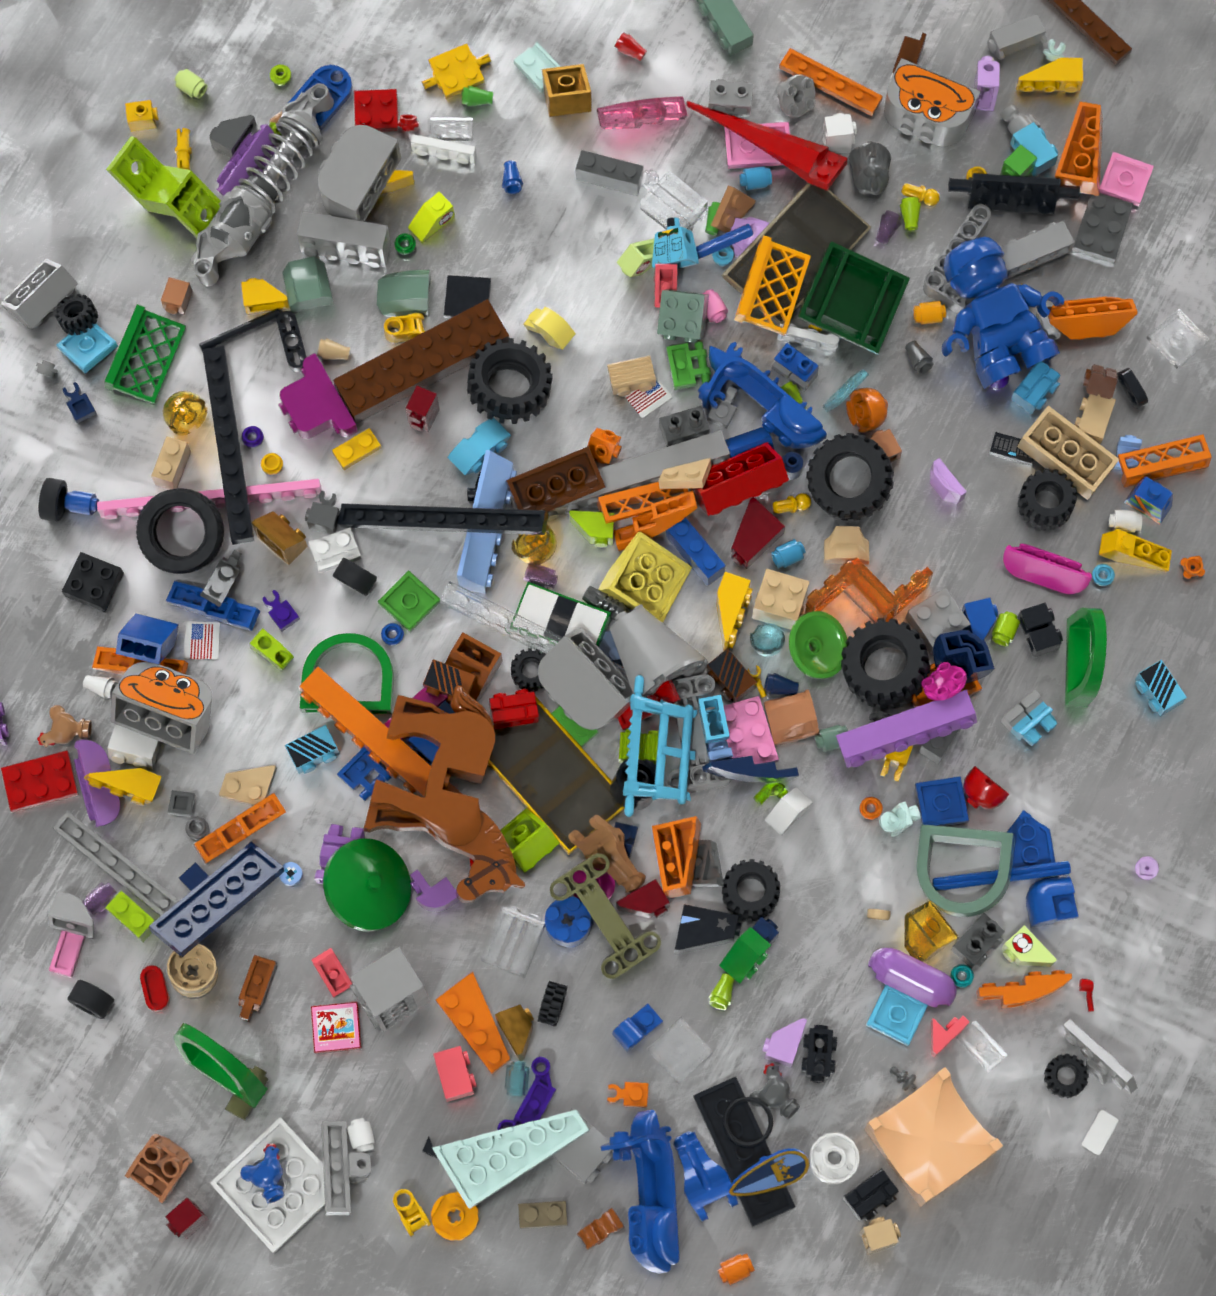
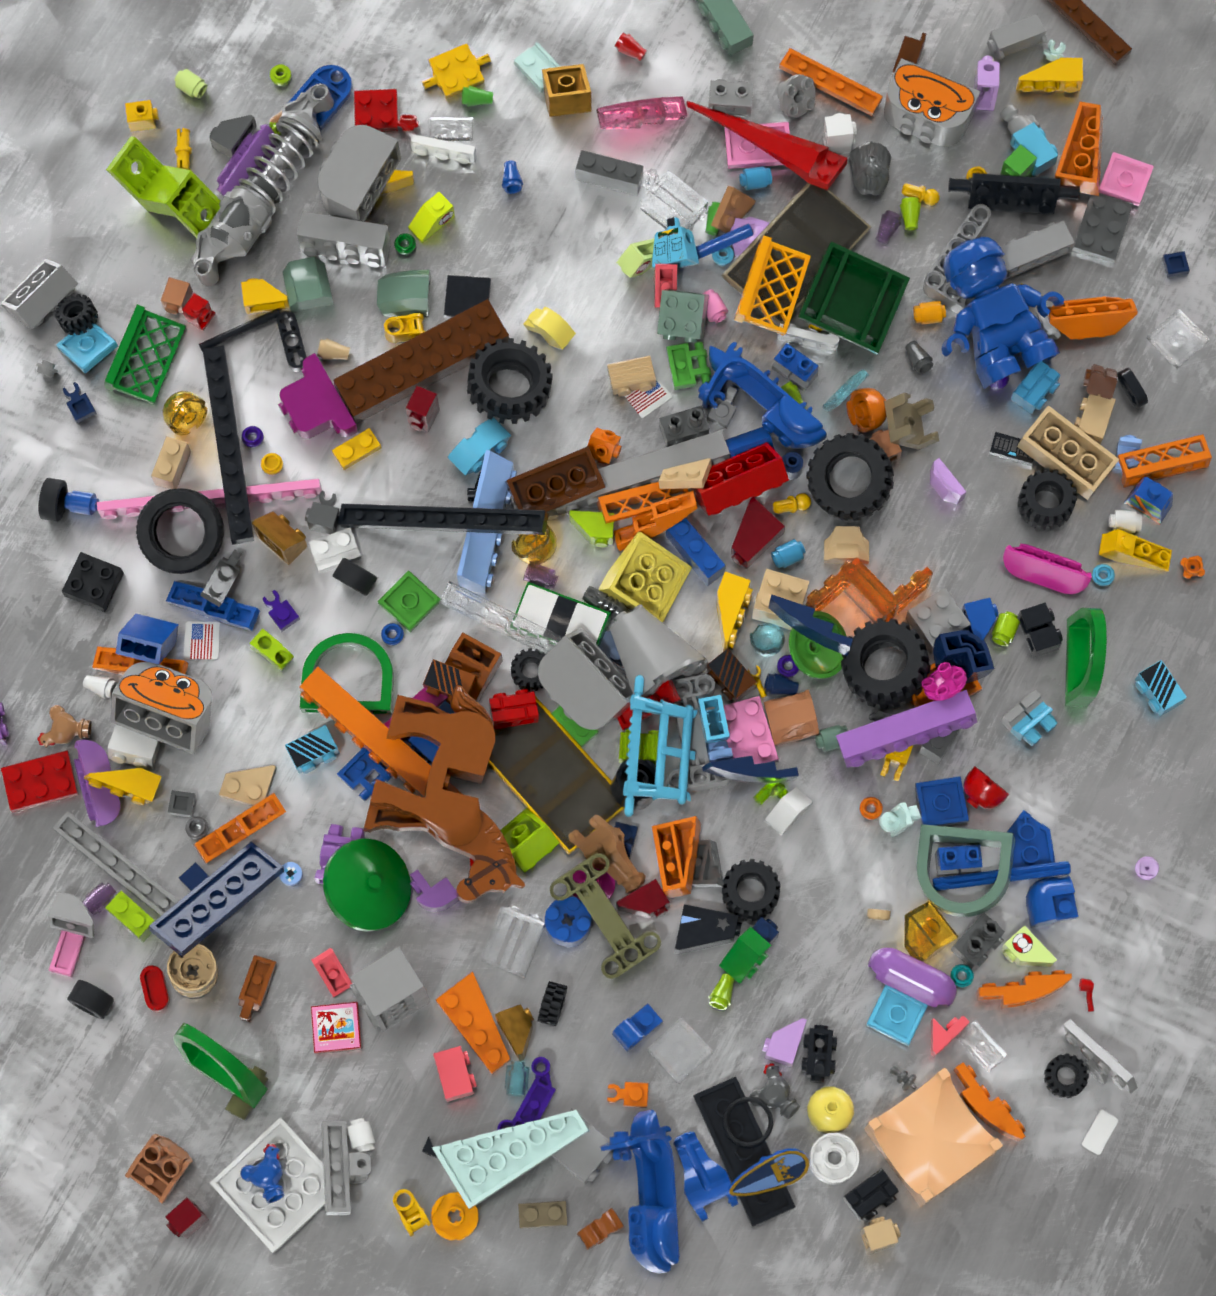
orange brick [717,1253,755,1285] -> none
none -> red brick [182,293,216,331]
none -> dark blue slope [768,595,853,656]
none -> dark purple plate [777,655,799,677]
none -> light yellow cylinder [807,1086,854,1134]
none -> dark tan panel [884,392,939,450]
none -> blue hips [935,845,983,876]
none -> orange slope [953,1062,1026,1142]
none -> dark blue tile [1162,251,1190,278]

